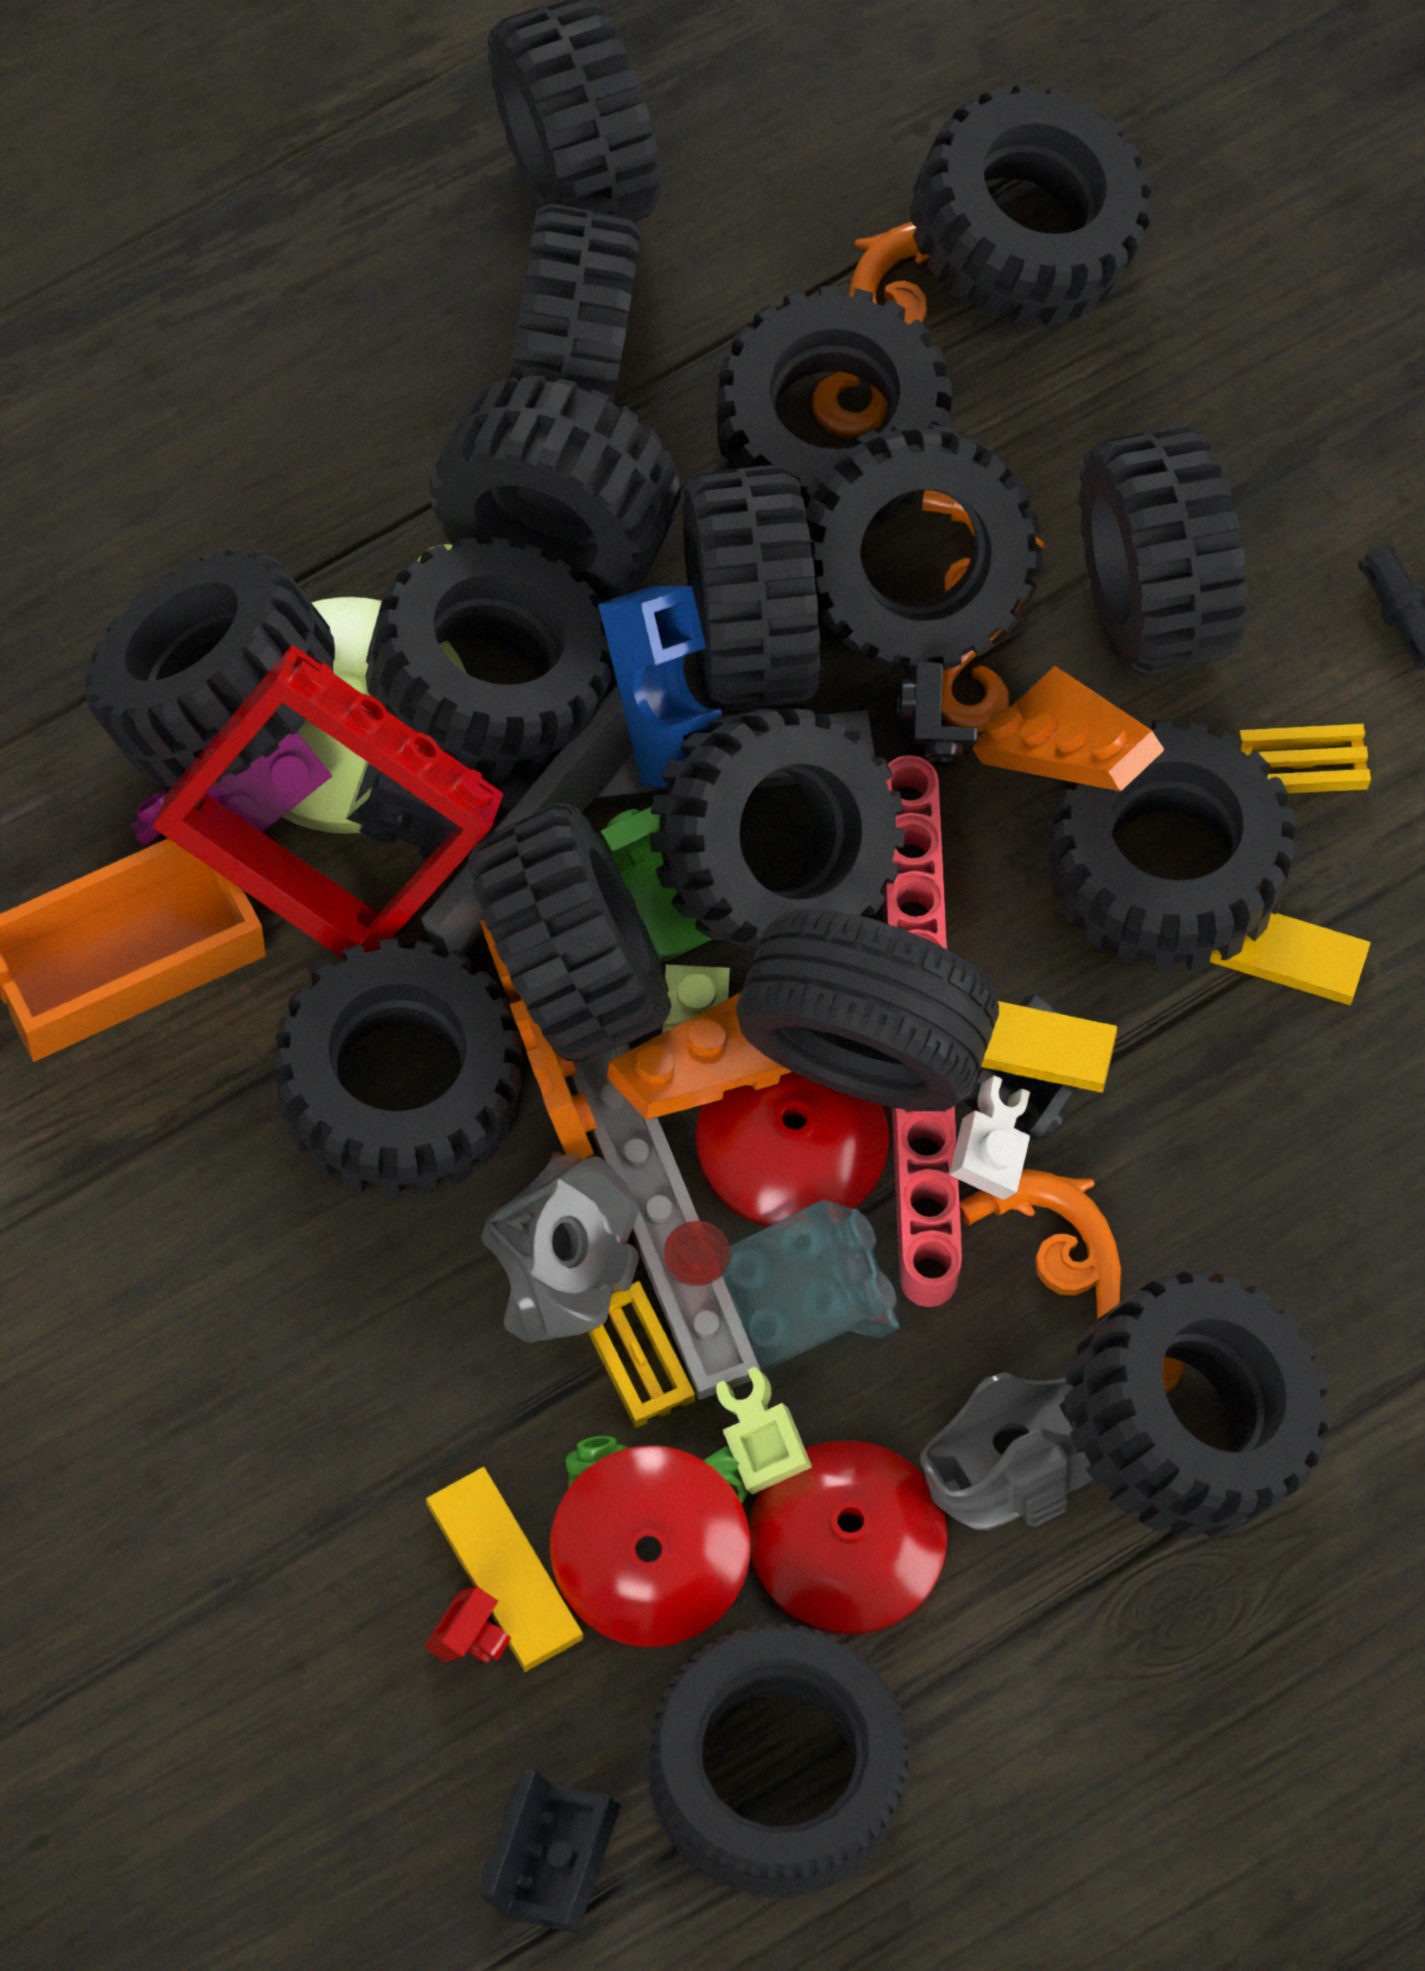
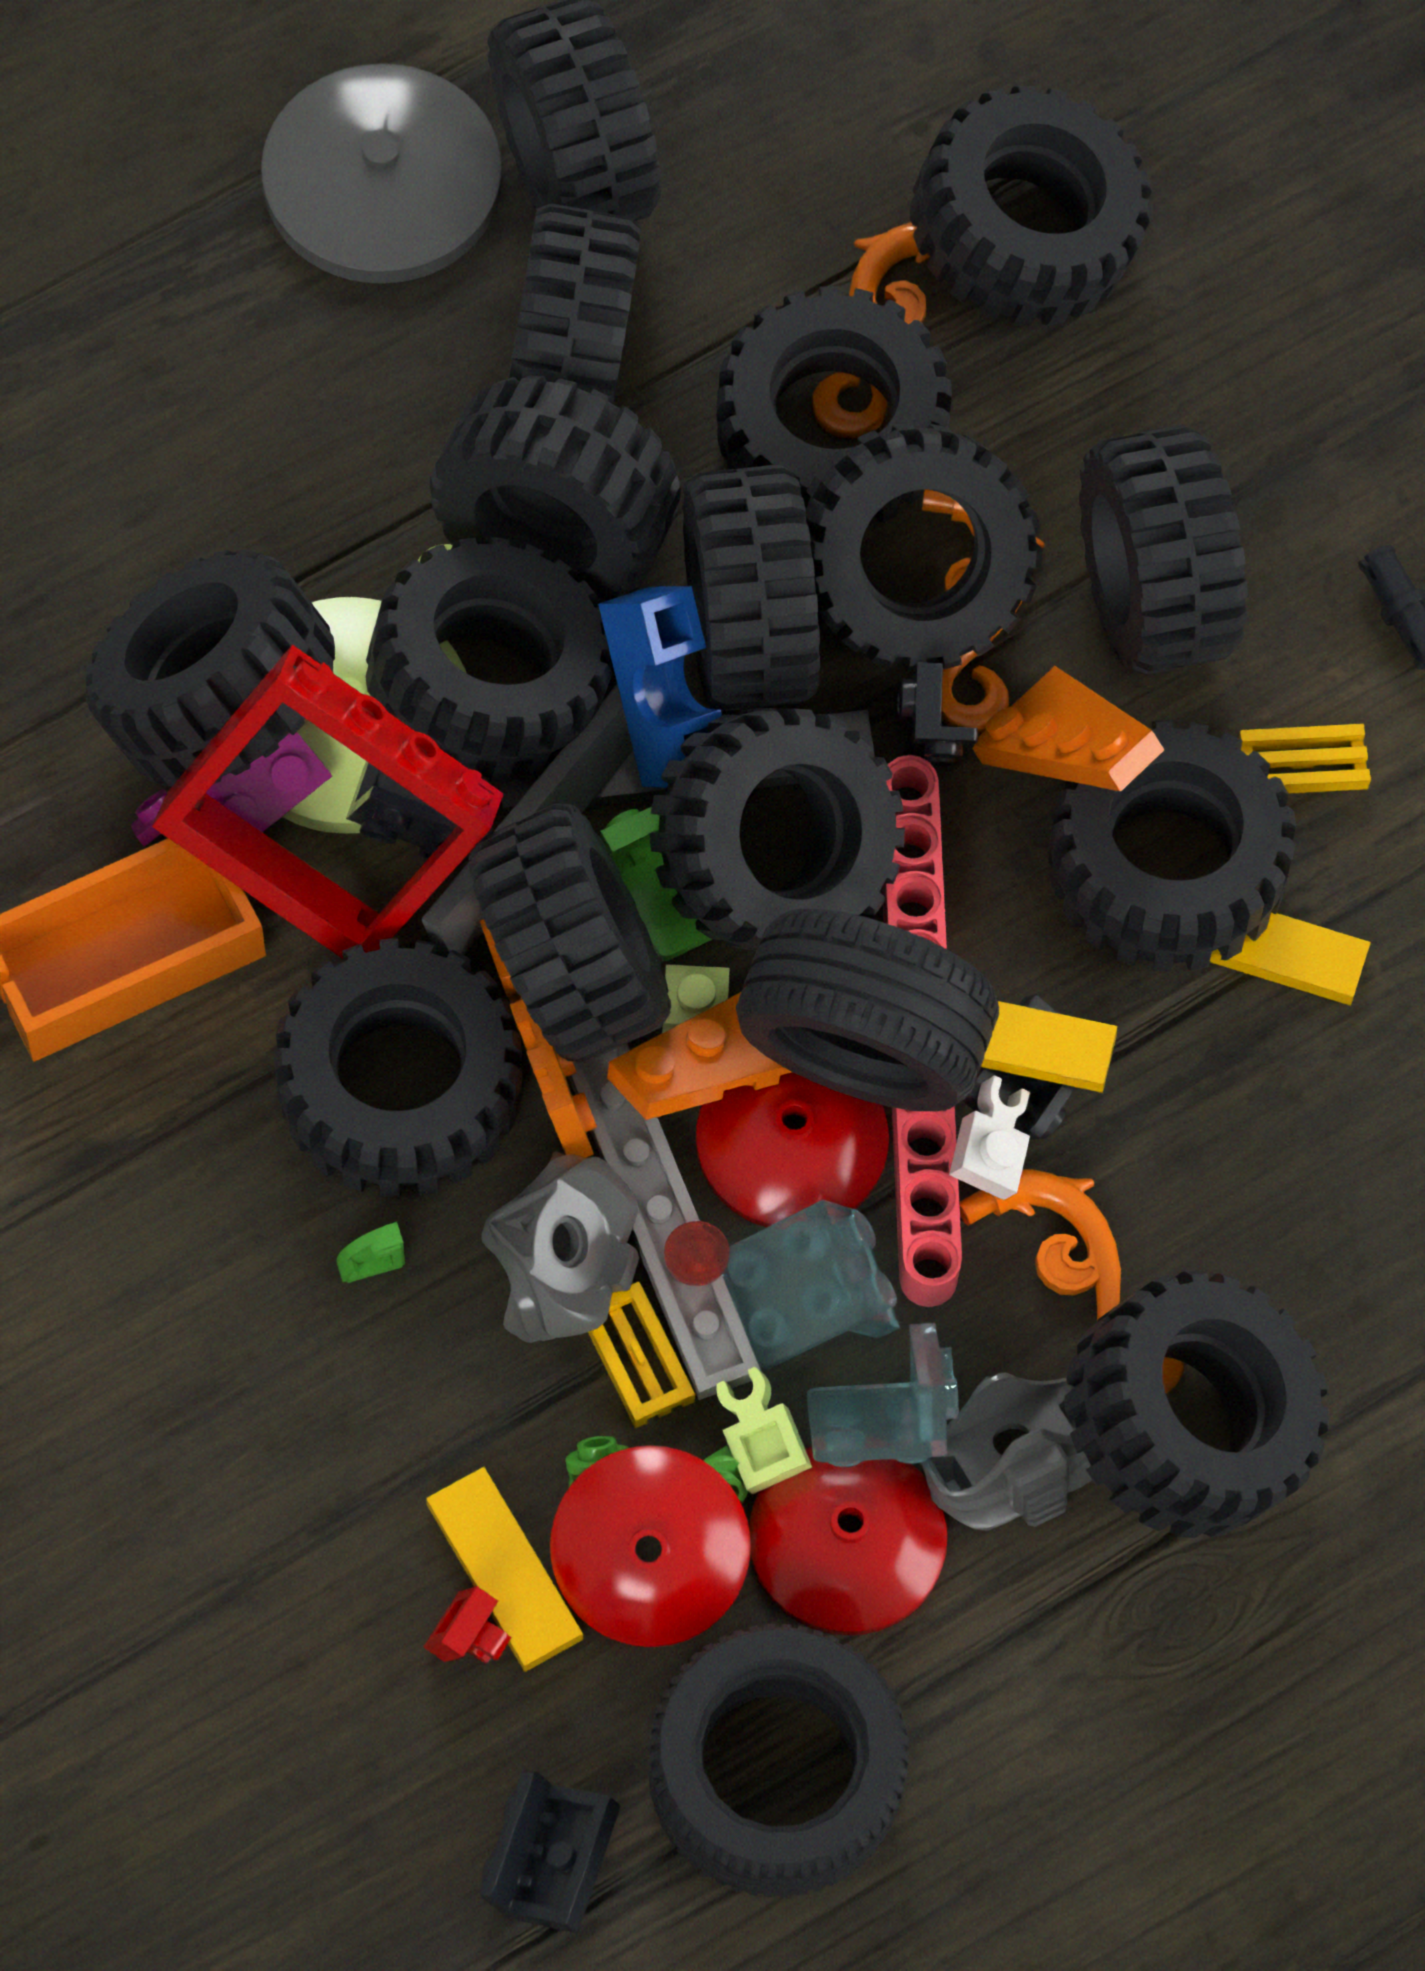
none -> dark grey dish [261,64,502,283]
none -> bright green tile [336,1222,405,1283]
none -> clear light blue bracket [807,1323,959,1467]

